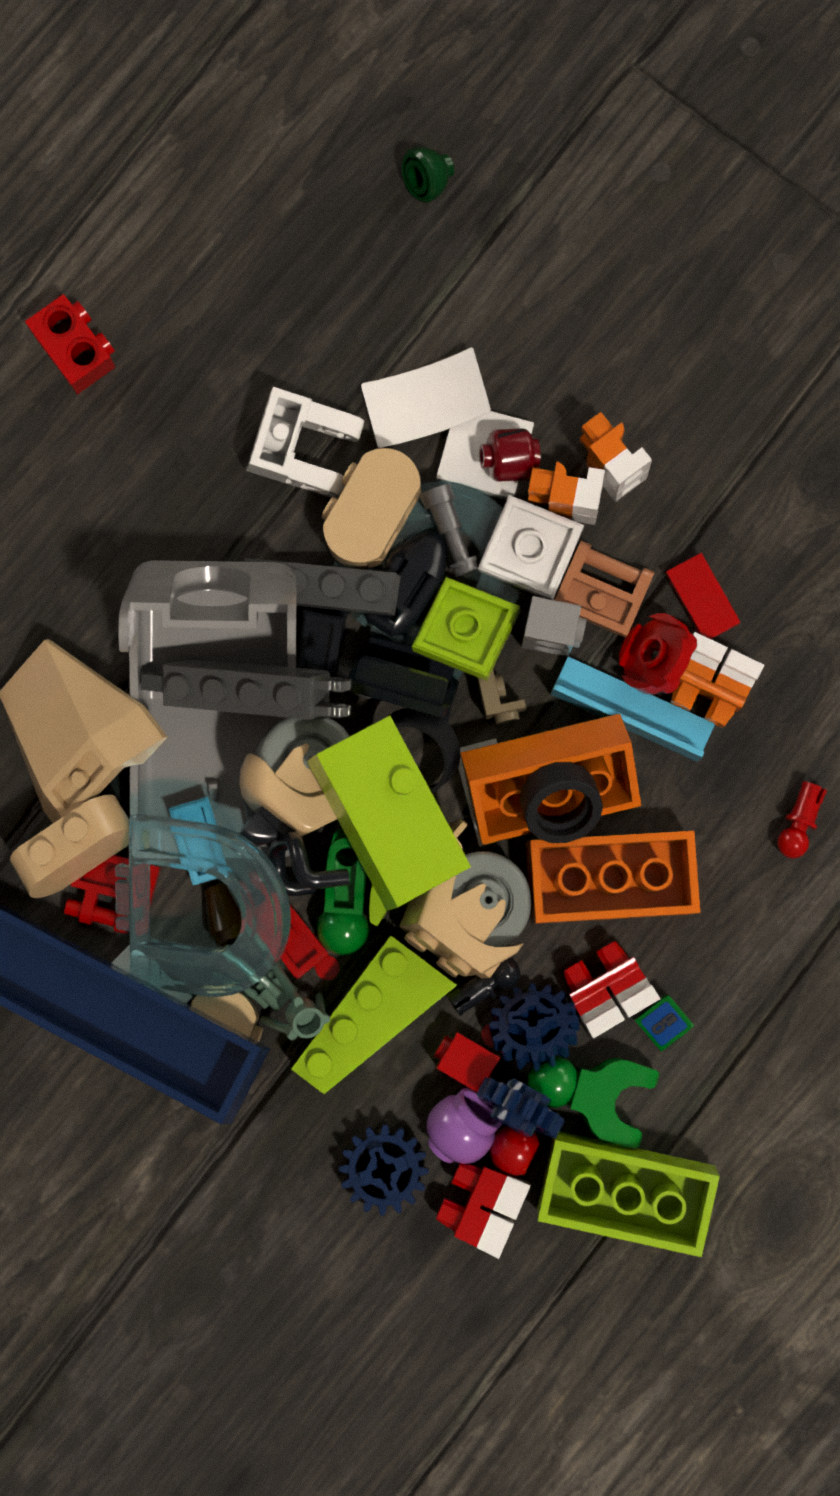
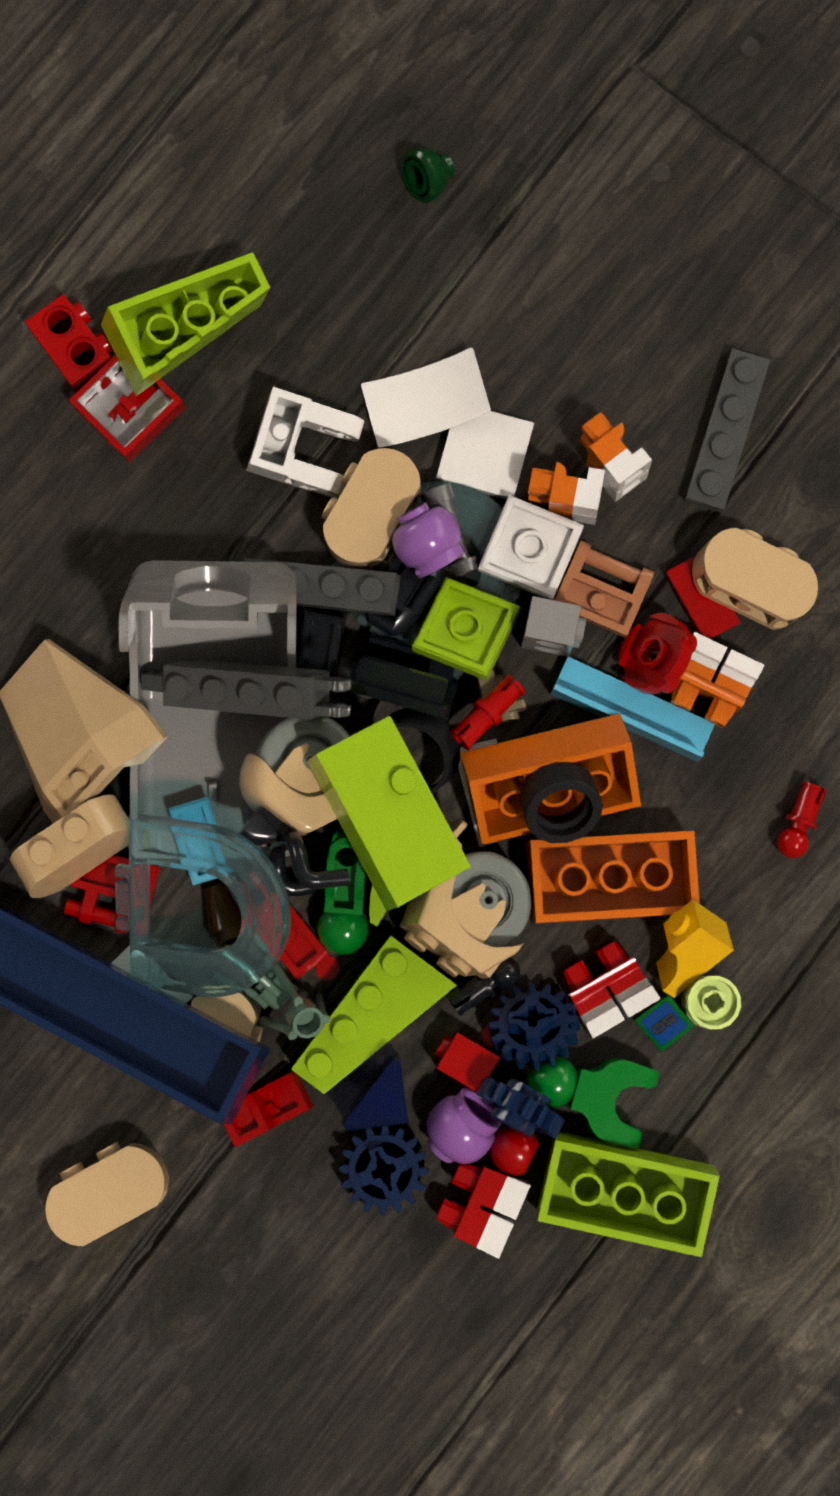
dark red head [479,428,541,482] -> none
none -> tan brick [45,1142,169,1246]
none -> piece [68,355,186,463]
none -> lime wedge [101,252,270,396]
none -> red slope [224,1071,314,1147]
none -> clear blue slope [343,1055,409,1131]
none -> medium lavender piece [392,502,465,578]
none -> red pin [450,674,525,750]
none -> yellow arch [656,899,734,998]
none -> yellowish green wheel [681,976,741,1029]
none -> dark grey plate [684,348,770,513]
none -> tan brick [692,528,818,630]

